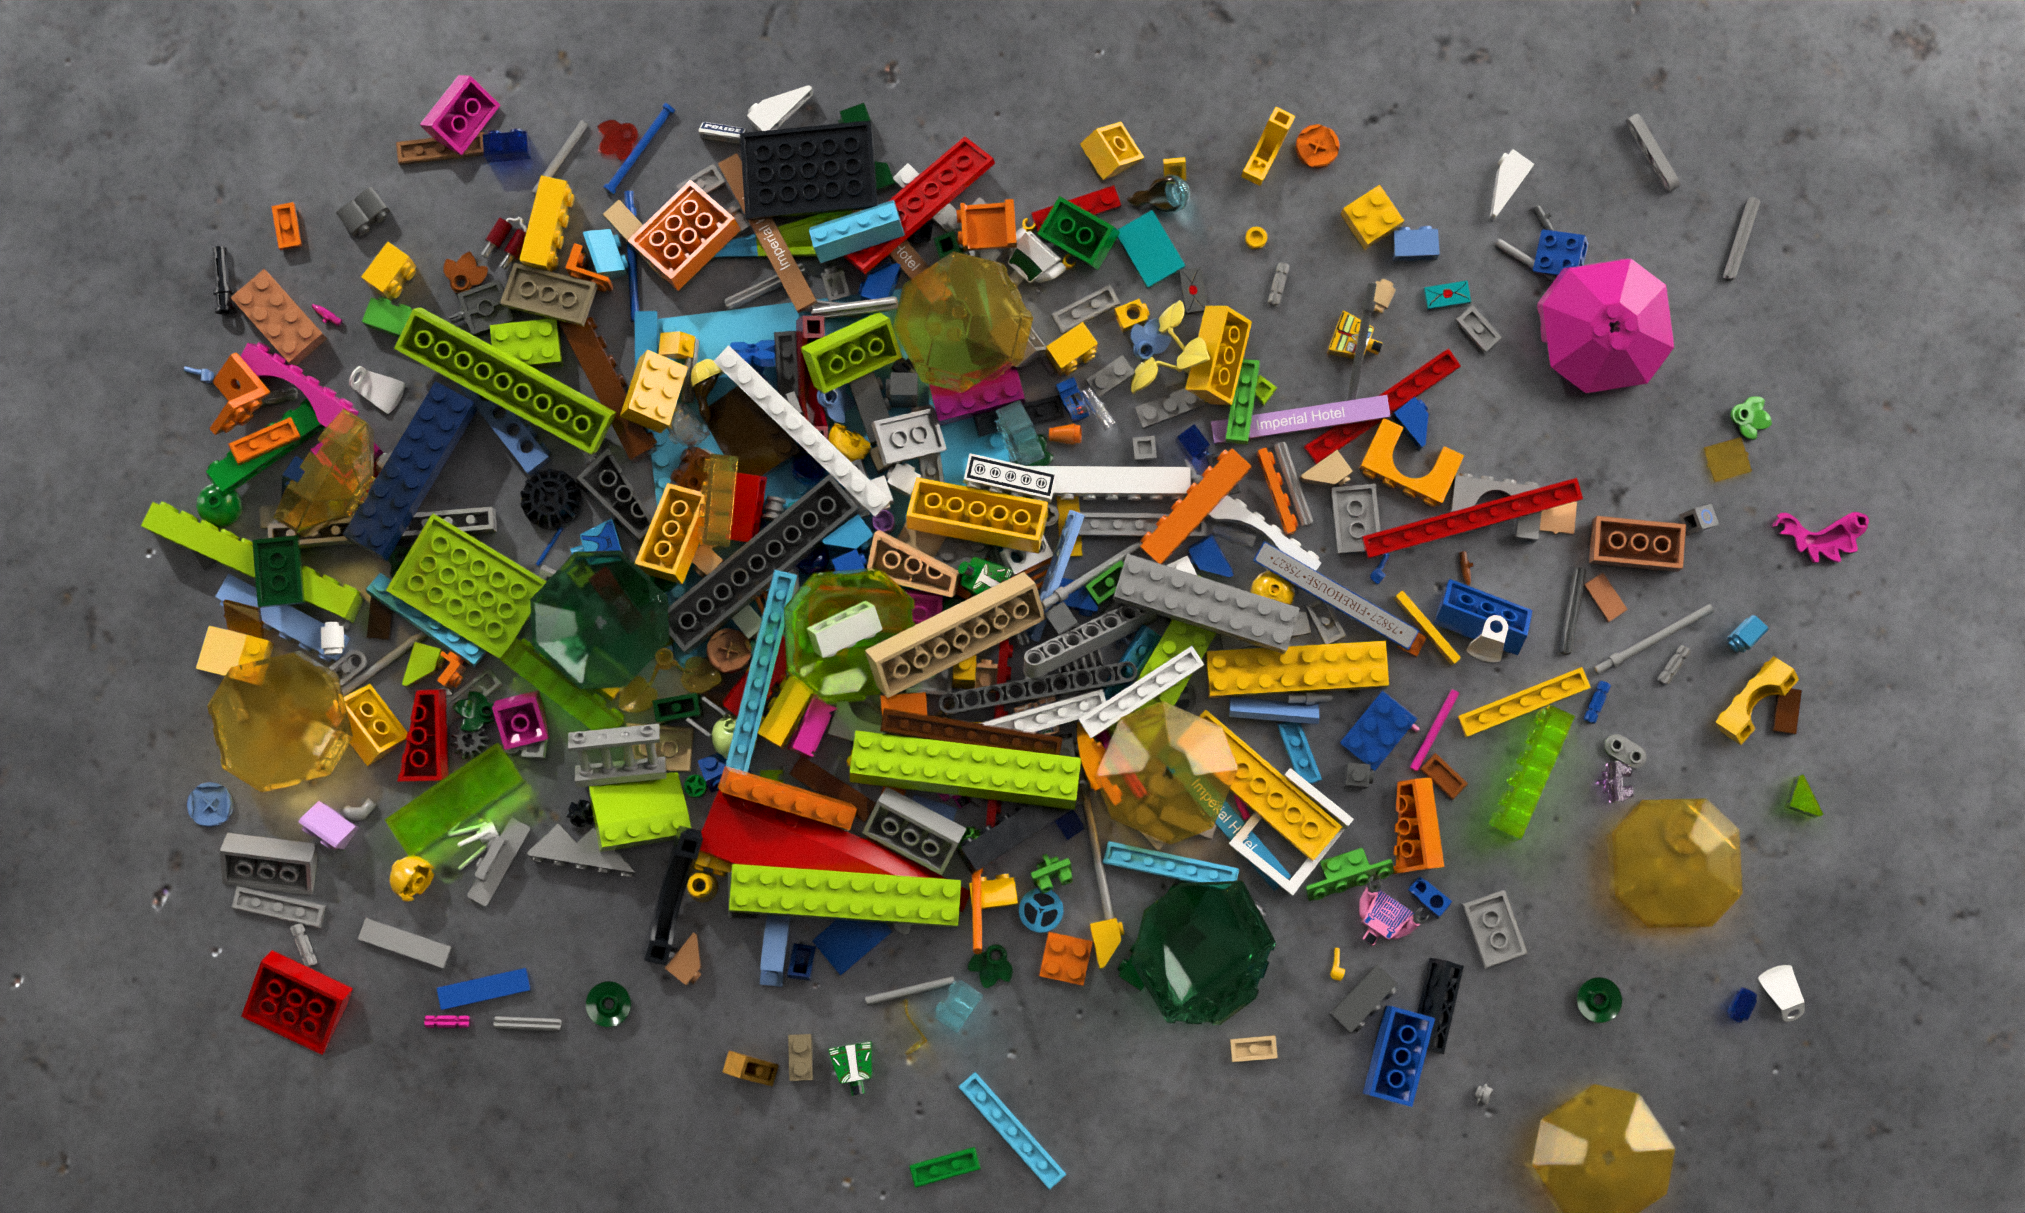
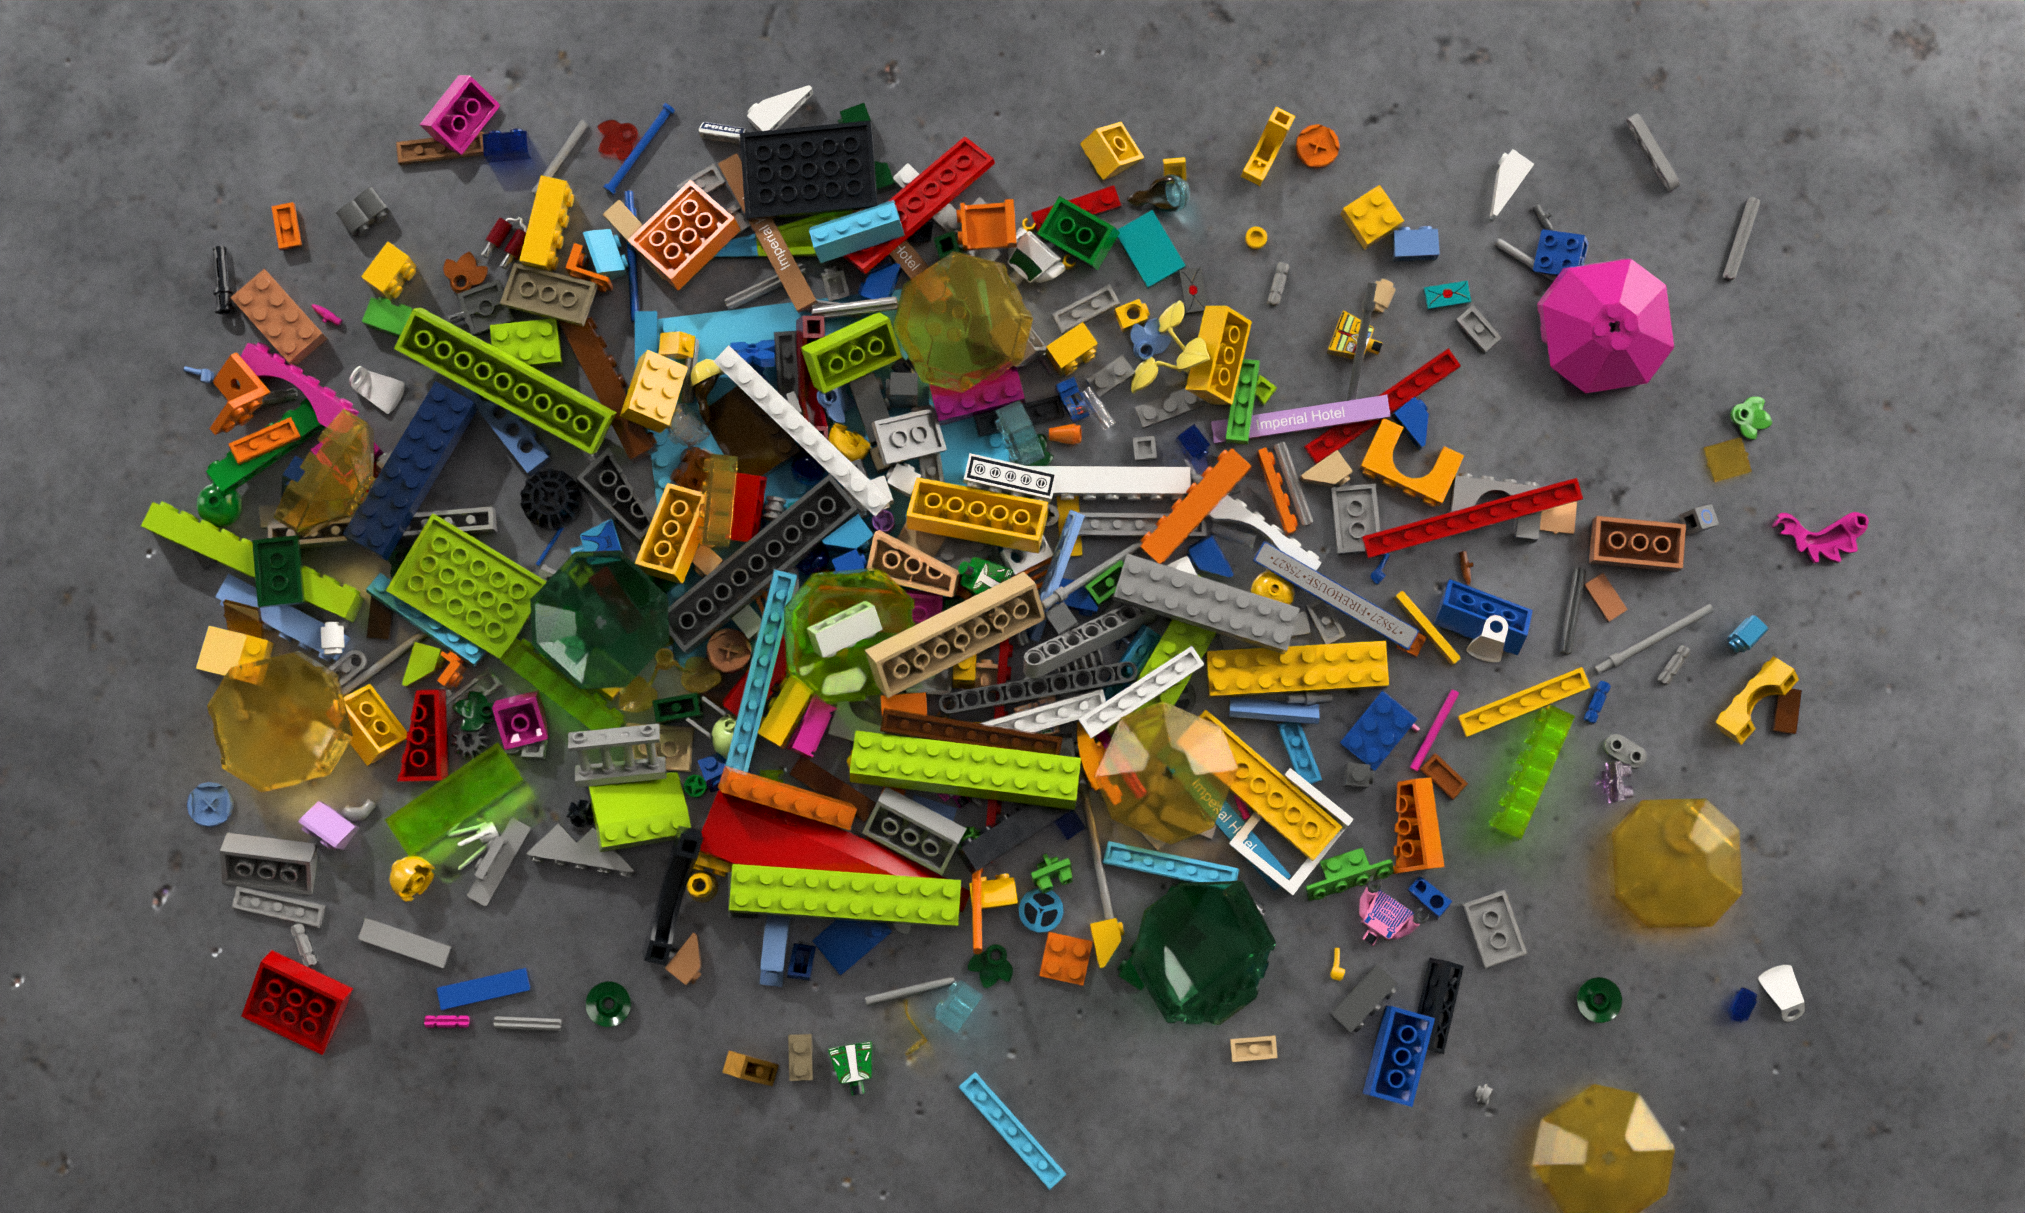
green tile [909,1147,981,1188] -> none
clear neon green slope [1784,774,1824,818] -> none

